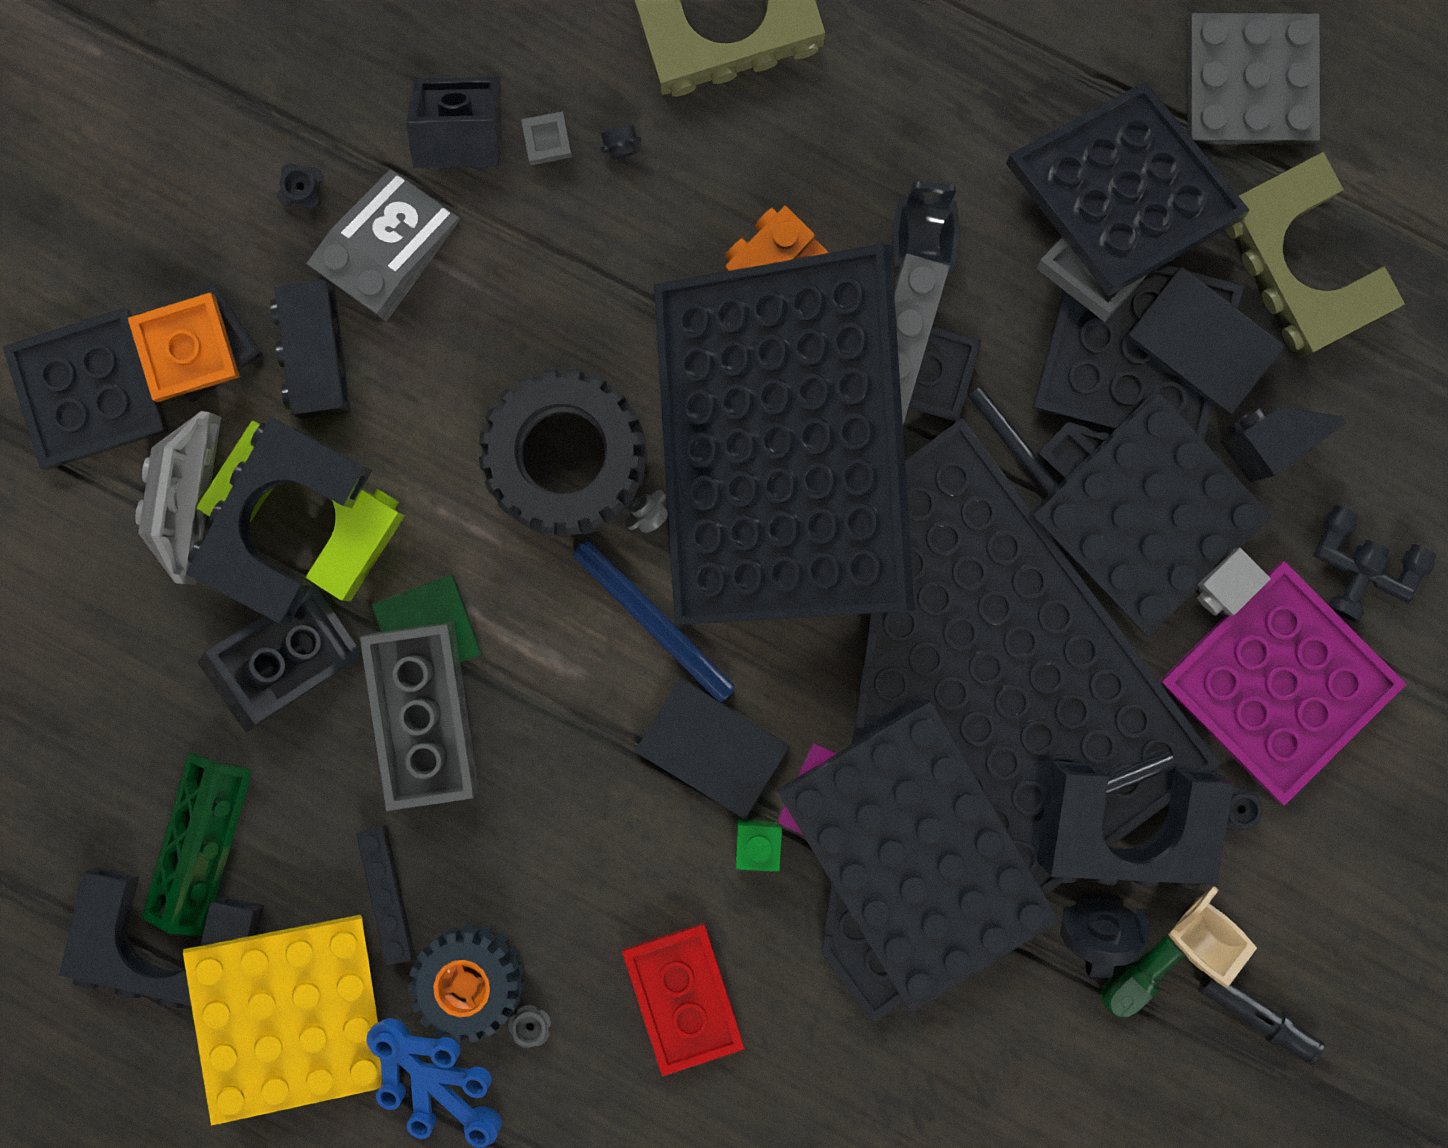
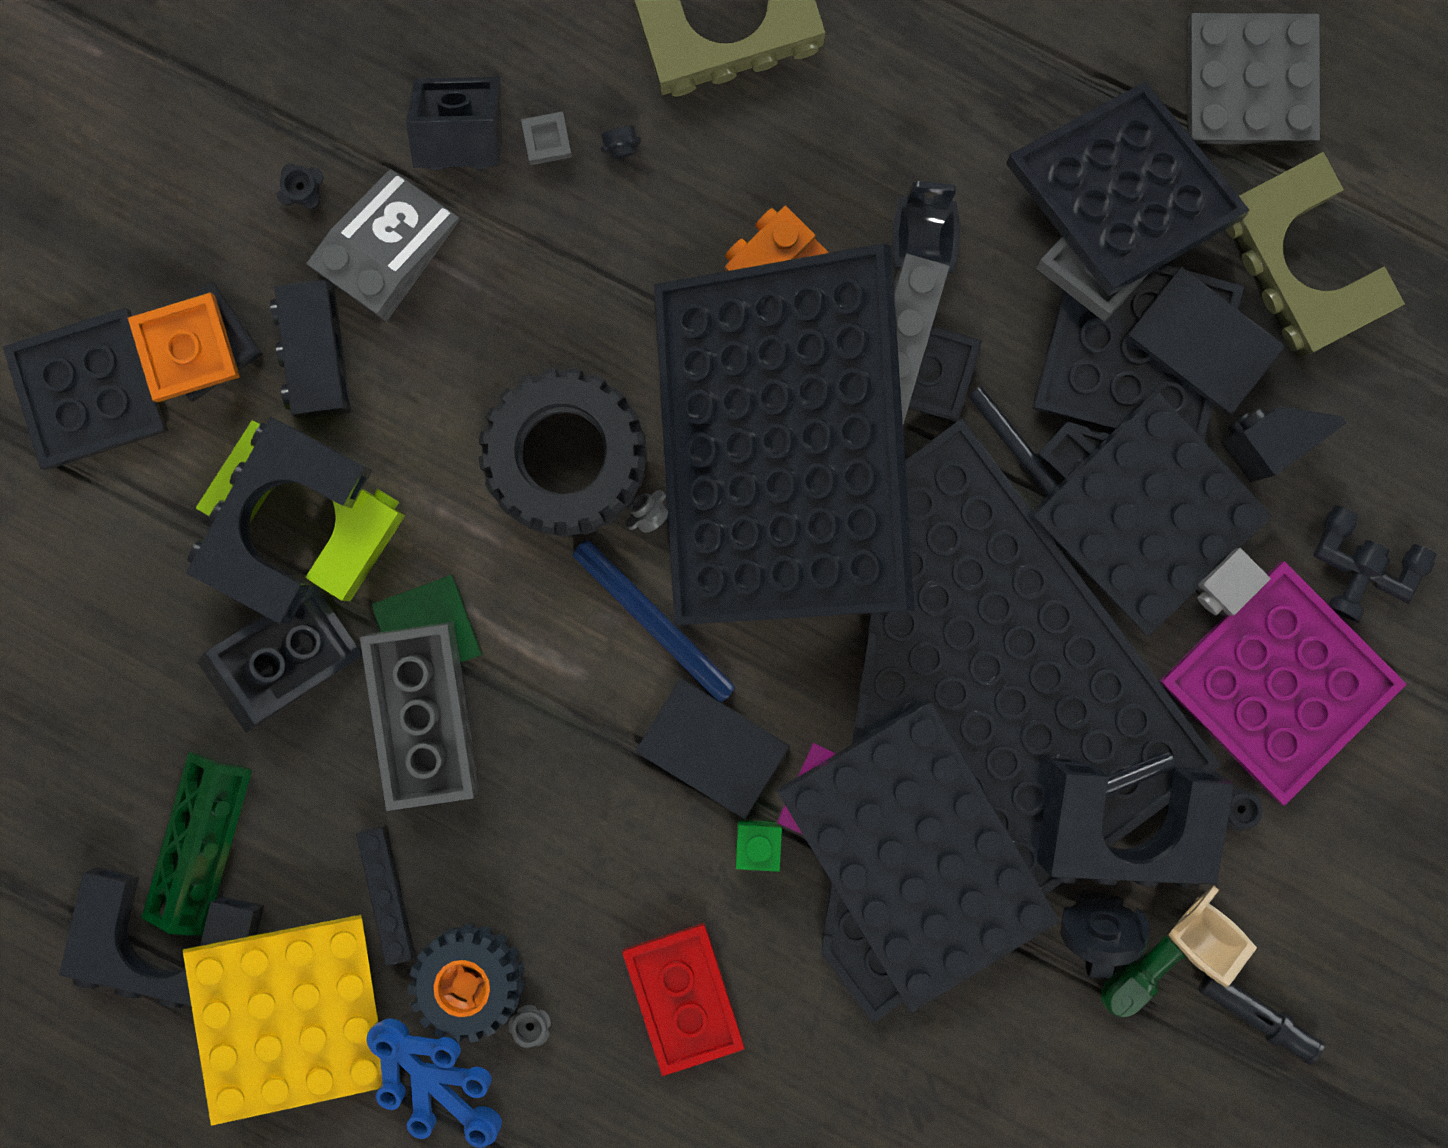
light grey wedge [135,411,221,585] -> none

